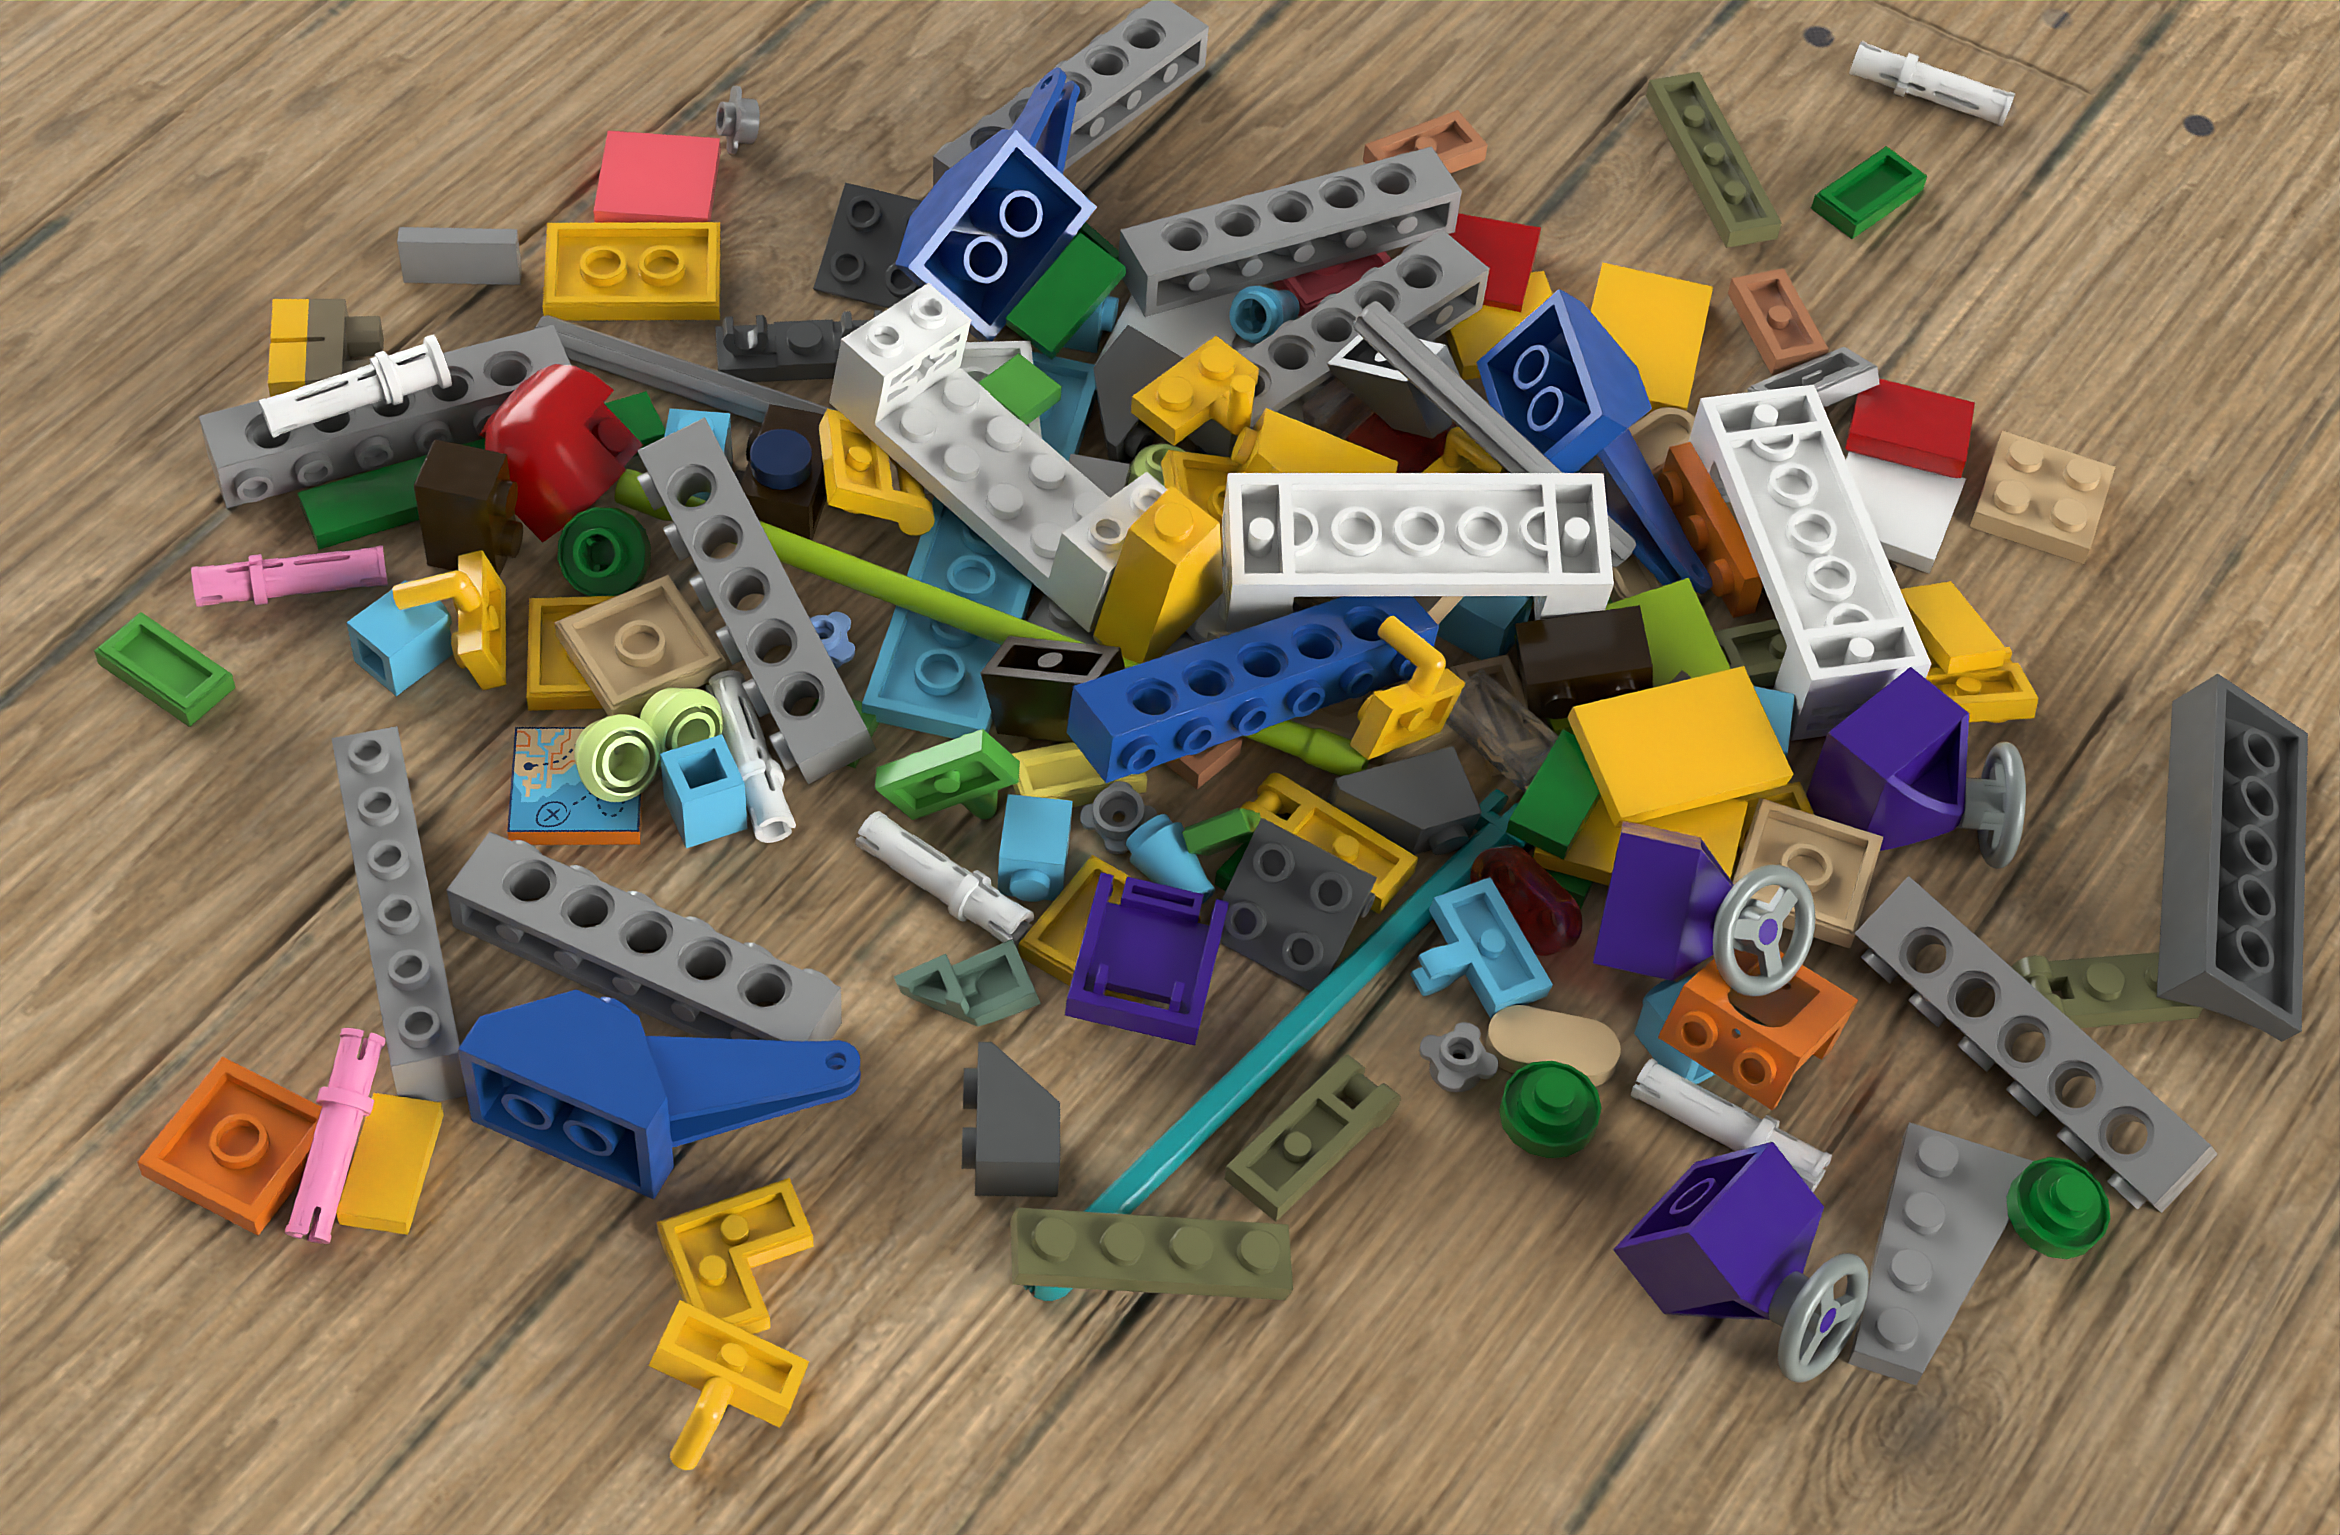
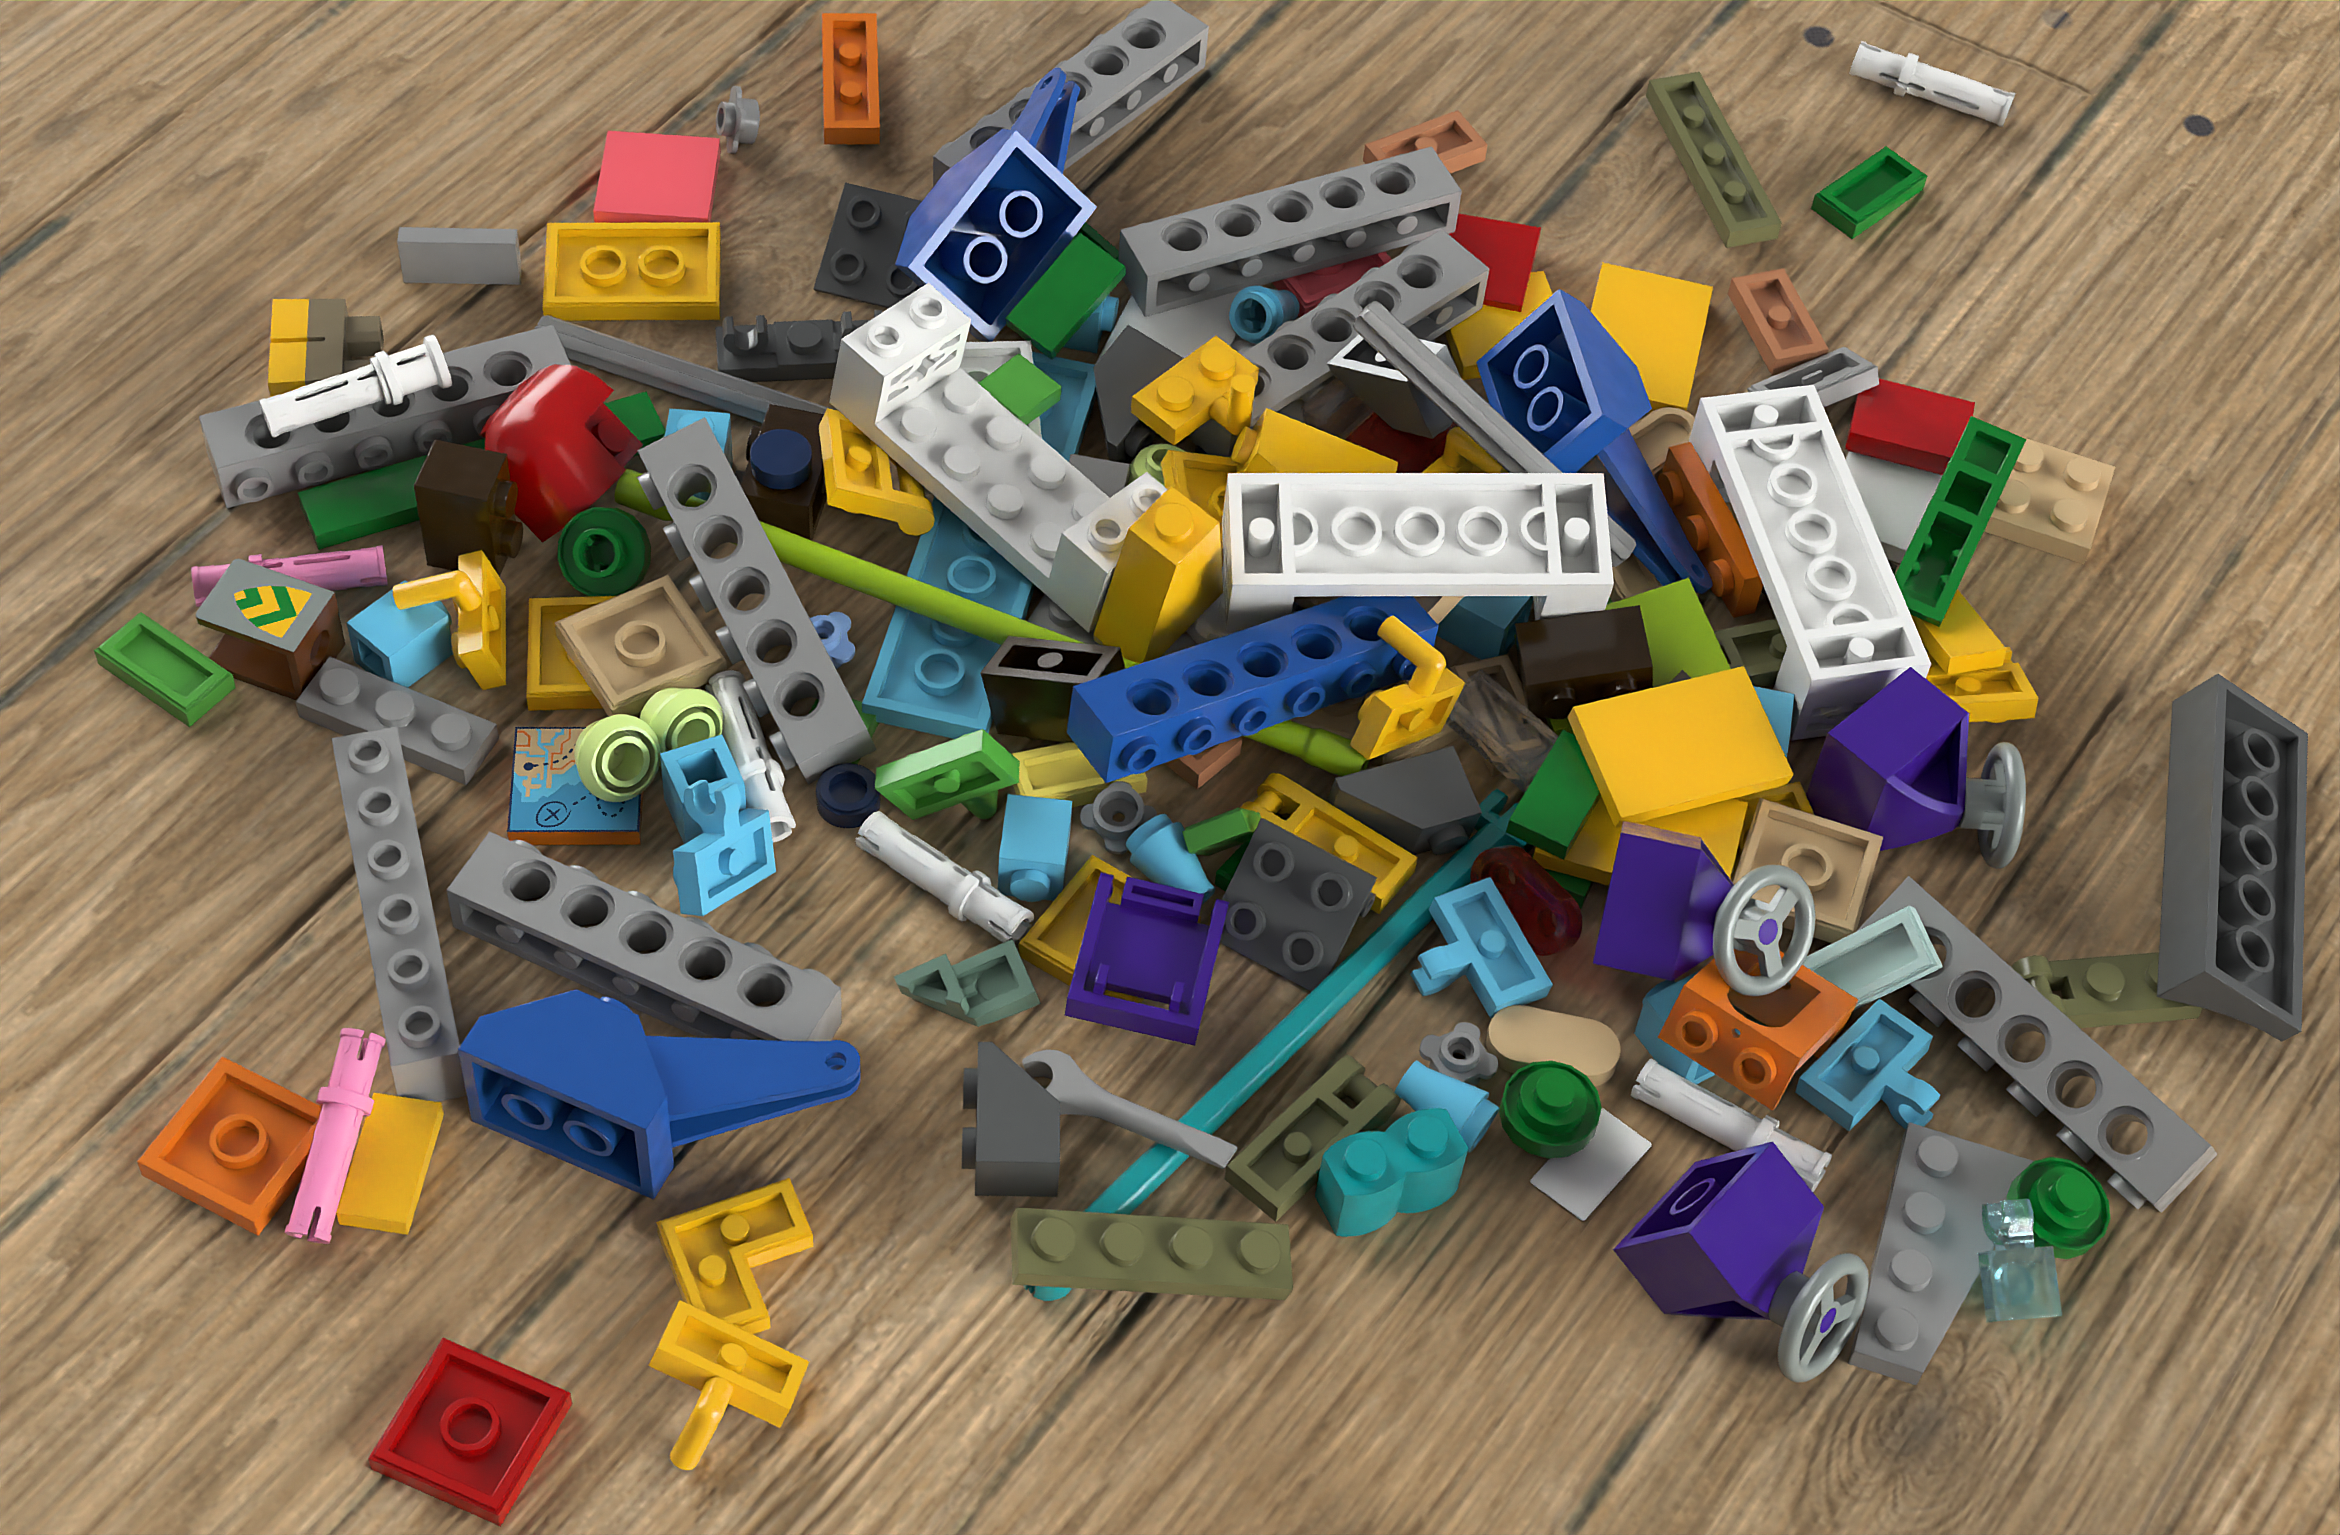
none -> piece [196,559,345,700]
none -> light grey plate [296,657,499,785]
none -> red tile [368,1338,572,1527]
none -> medium azure plate [673,780,776,916]
none -> dark blue tile [816,763,881,828]
none -> orange plate [822,13,880,145]
none -> light grey piece [1022,1049,1238,1169]
none -> teal brick [1315,1108,1468,1237]
none -> medium azure cone [1394,1060,1500,1153]
none -> white sticker [1530,1108,1652,1221]
none -> medium azure plate [1795,998,1940,1131]
none -> light aqua tile [1802,906,1943,1011]
none -> green slope [1895,416,2027,627]
none -> clear light blue plate [1978,1199,2062,1323]

